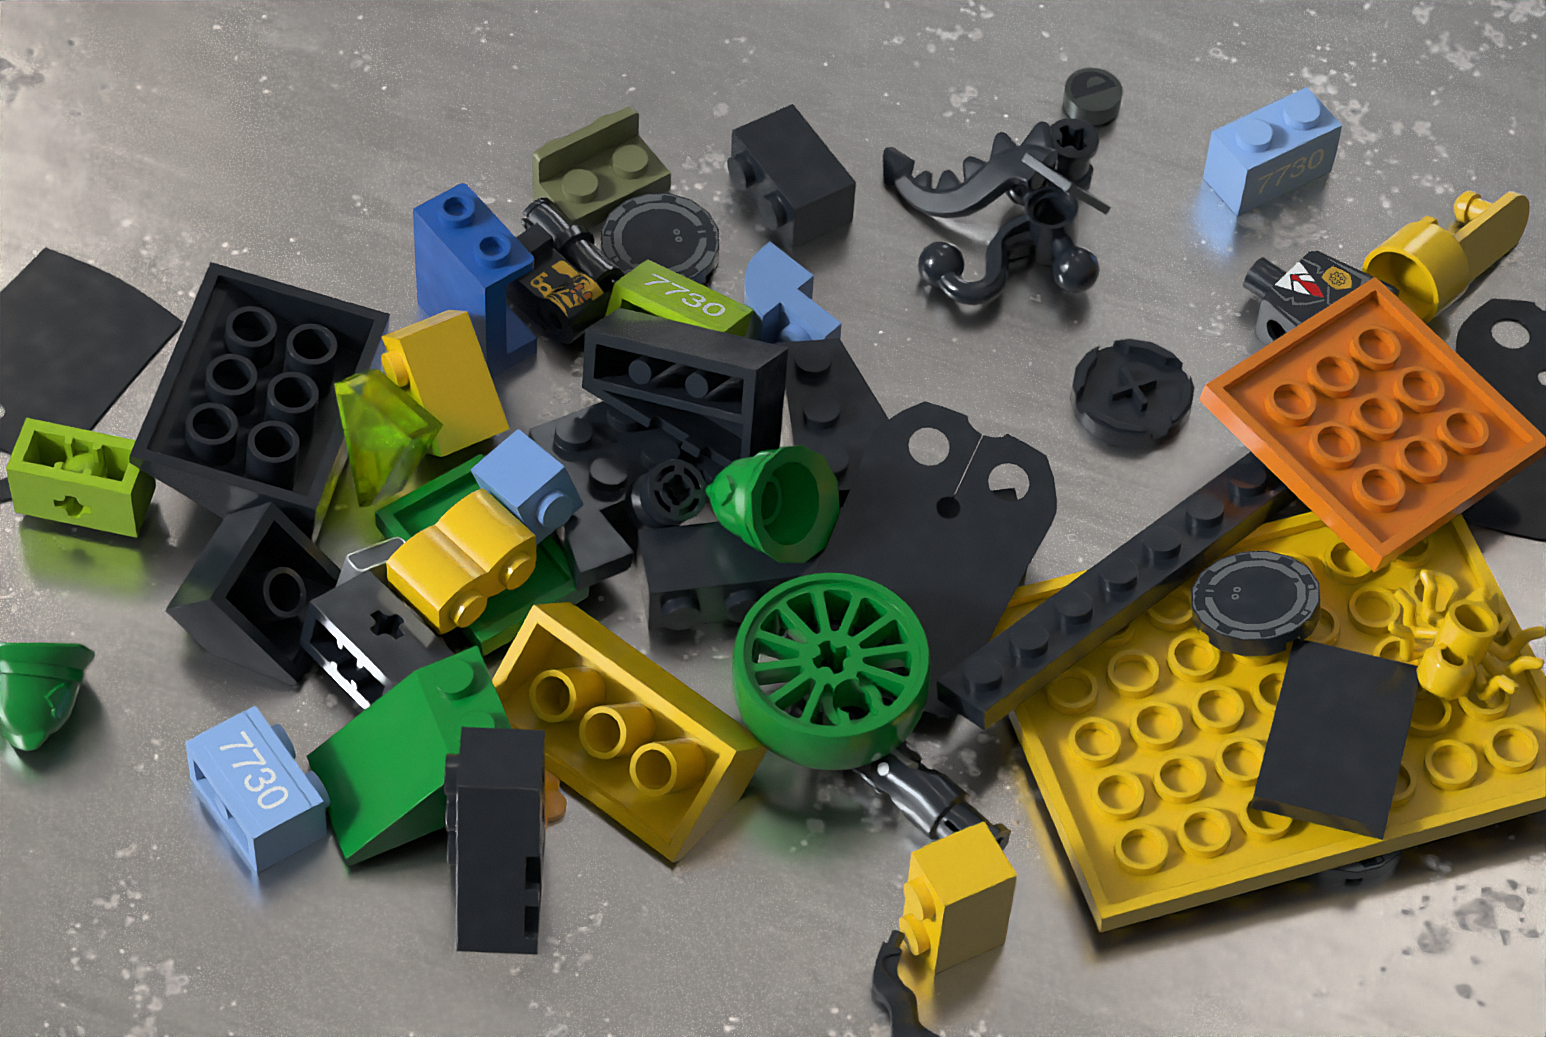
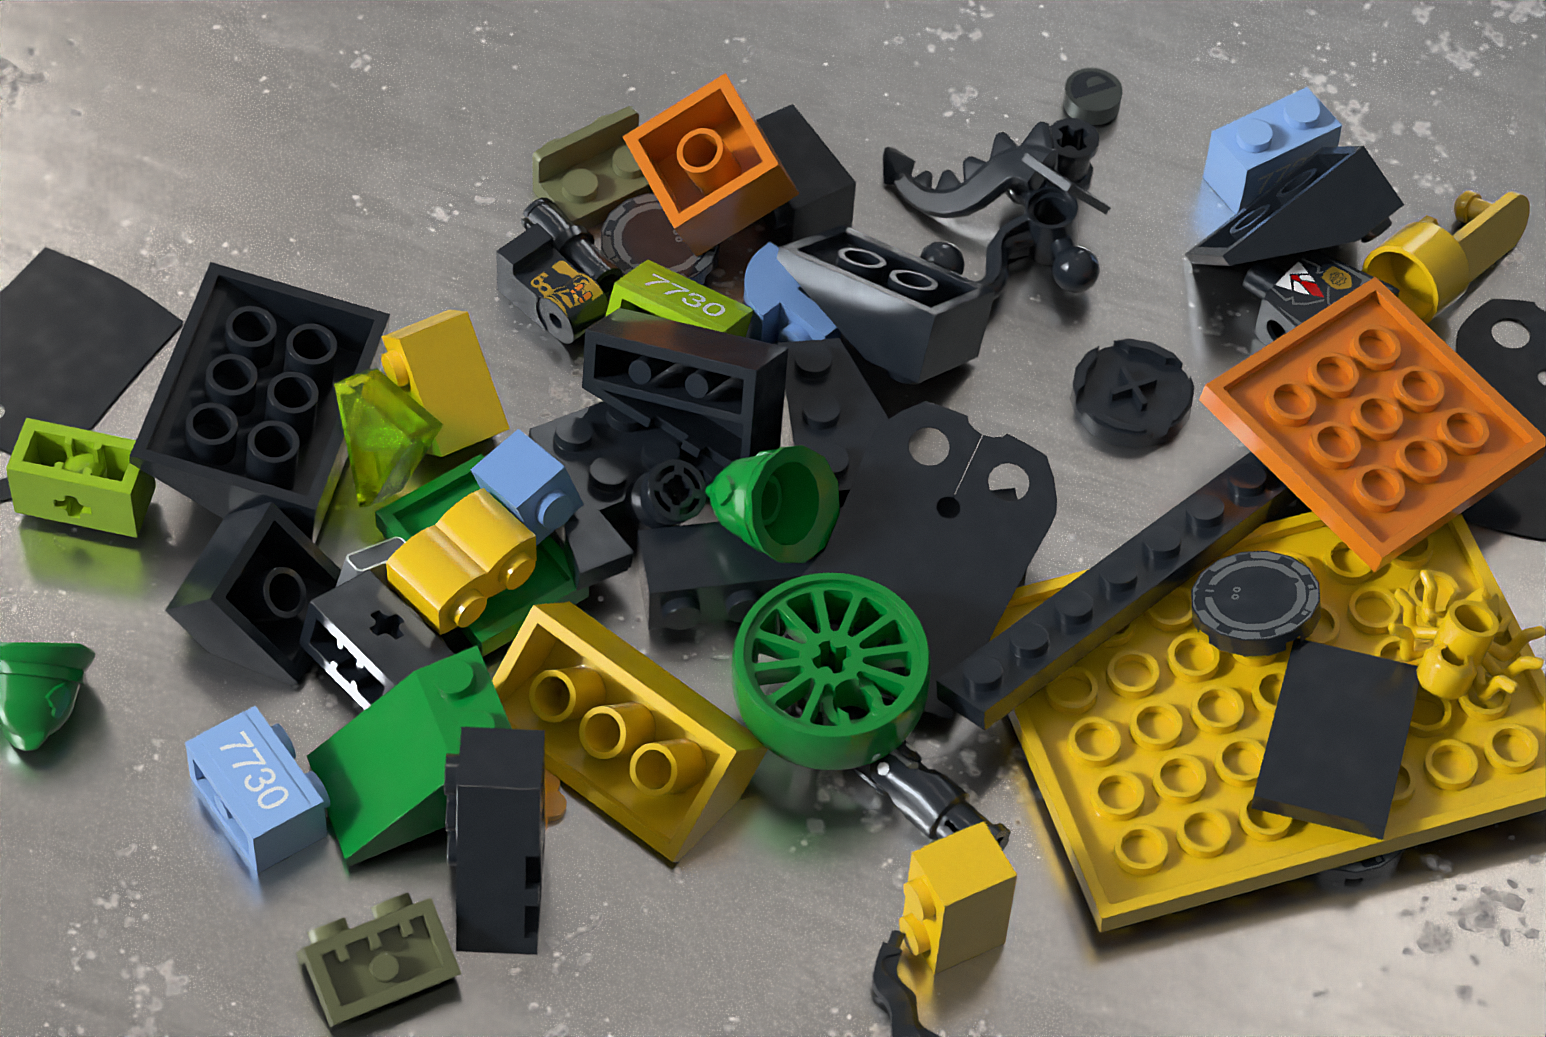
blue panel [413,183,537,378] -> none
none -> olive bracket [296,892,461,1027]
none -> orange brick [623,73,799,257]
none -> black slope [777,225,996,384]
none -> black slope [1185,146,1404,266]

